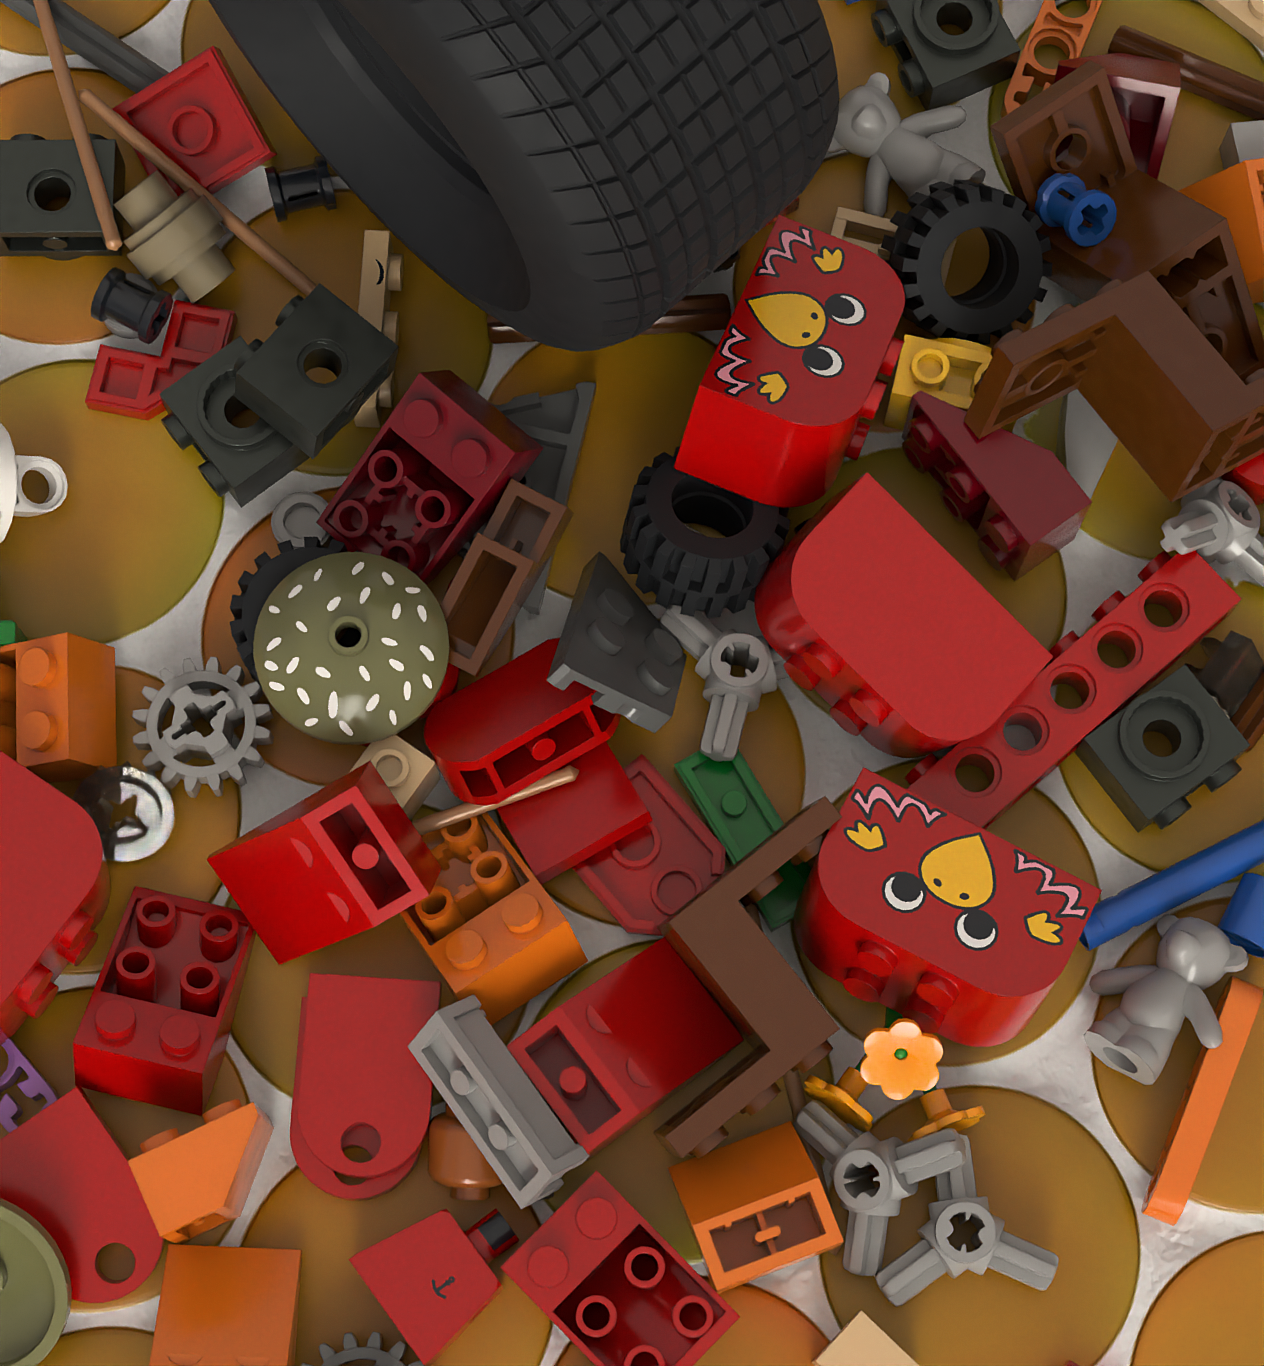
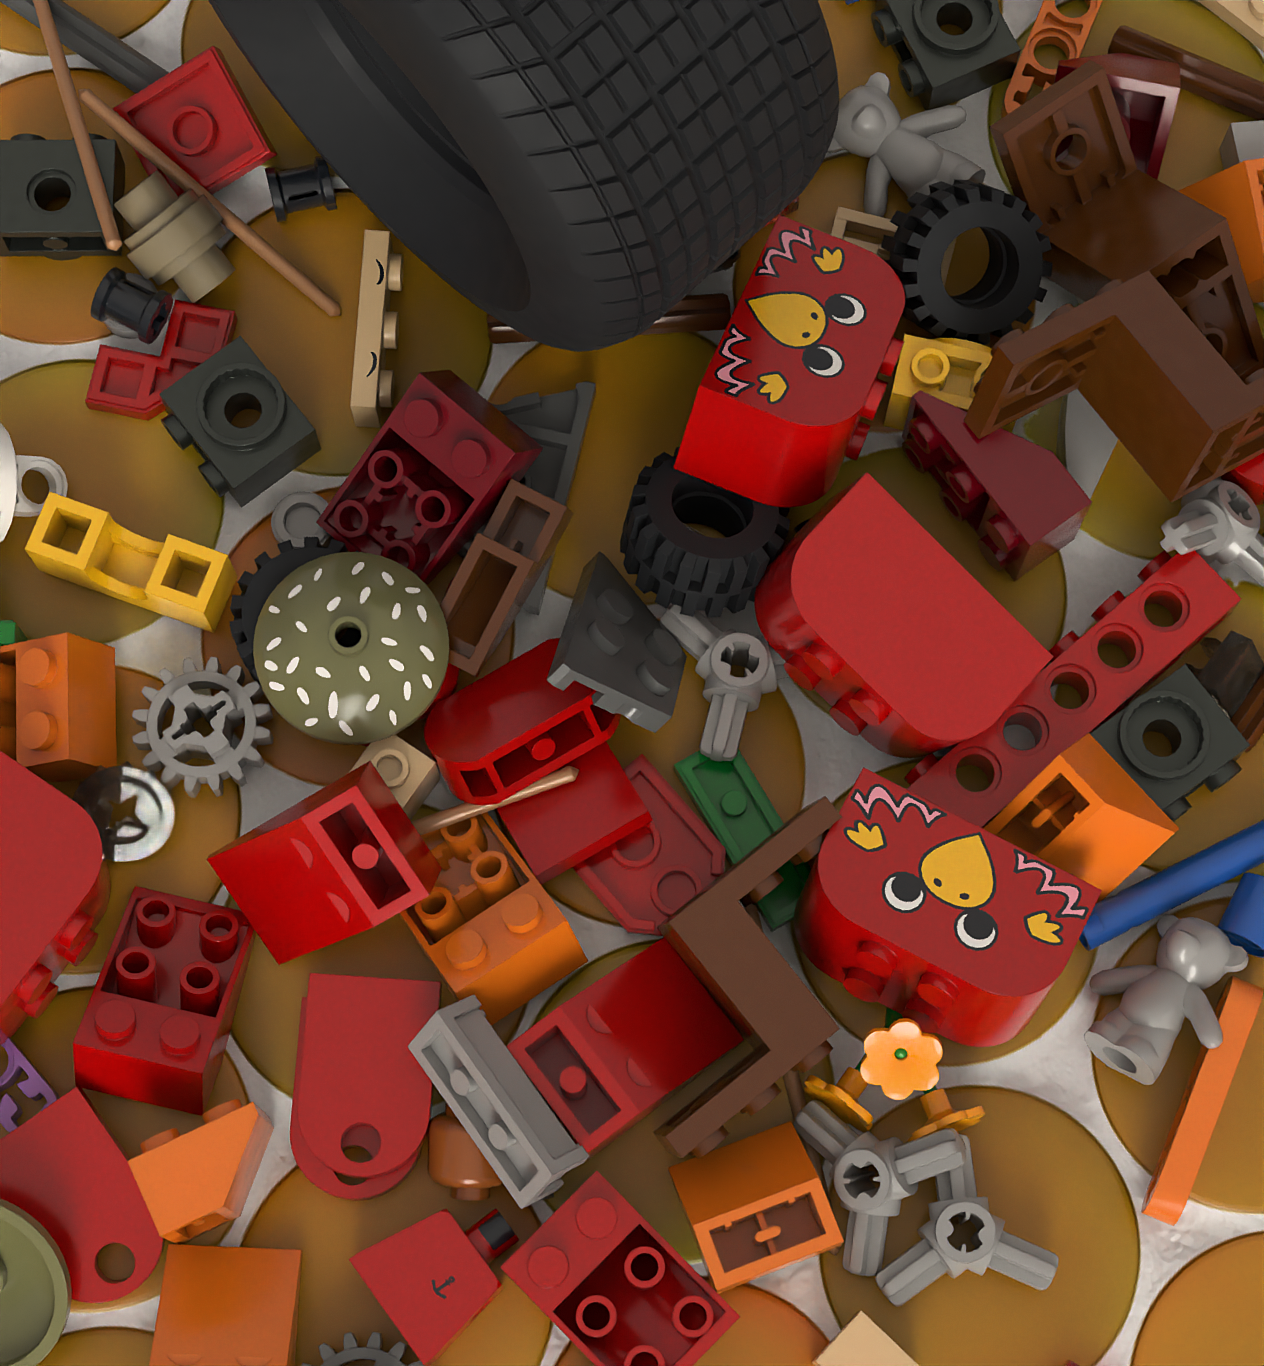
pearl dark grey brick [234,283,399,459] -> none
blue bush [1035,173,1117,247] -> none
none -> yellow arch [25,491,238,633]
none -> orange slope [984,733,1180,903]

